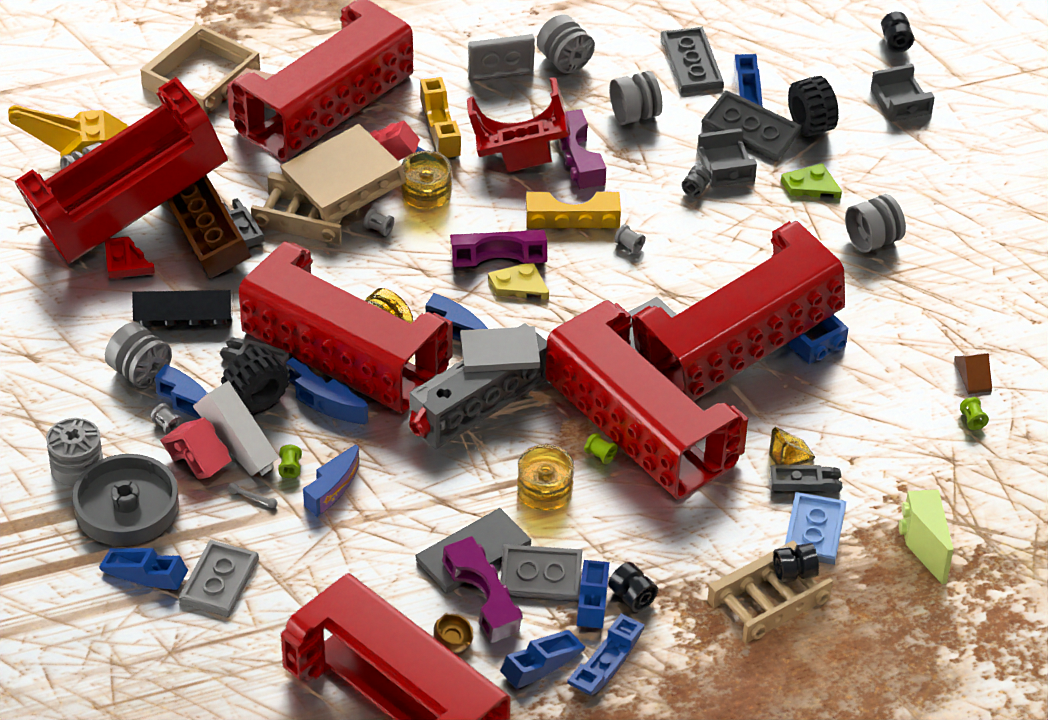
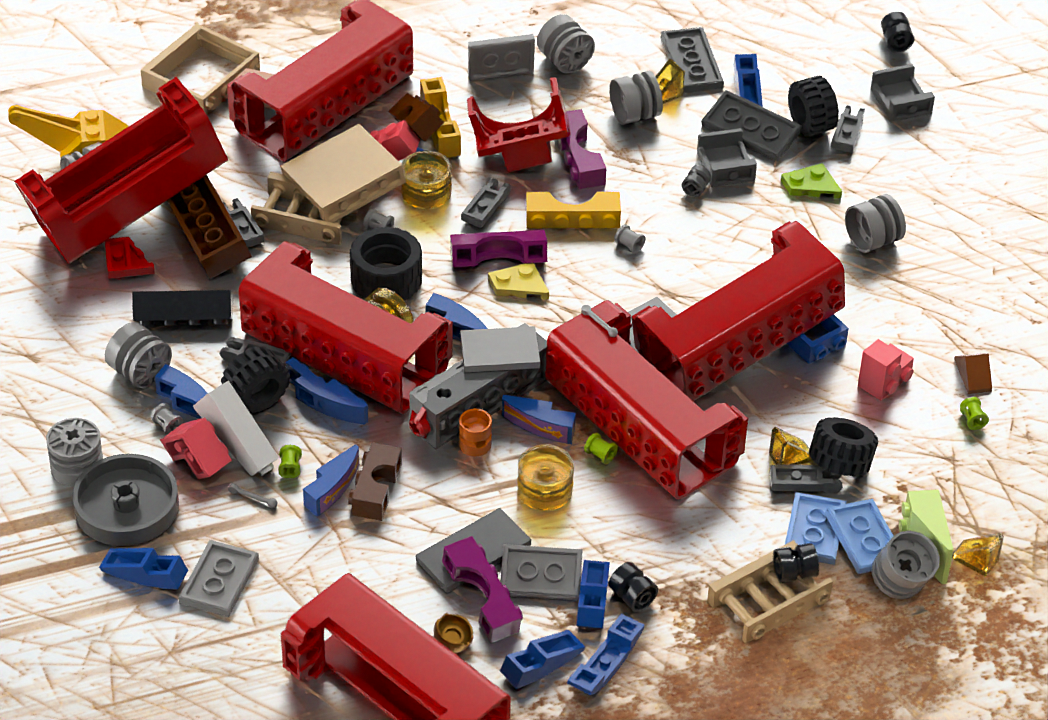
none -> reddish brown arch [348,442,402,521]
none -> black tyre [350,227,422,304]
none -> reddish brown arch [388,93,445,142]
none -> orange wheel [459,408,492,457]
none -> dark grey hinge [461,178,511,228]
none -> slope [502,395,576,445]
none -> light grey hinge [581,305,618,337]
none -> clear yellow slope [655,58,685,104]
none -> black tyre [809,417,878,476]
none -> light blue tile [825,499,893,574]
none -> hinge [830,105,865,153]
none -> coral brick [857,339,914,401]
none -> light grey wheel [872,531,940,600]
none -> clear yellow slope [952,533,1004,577]

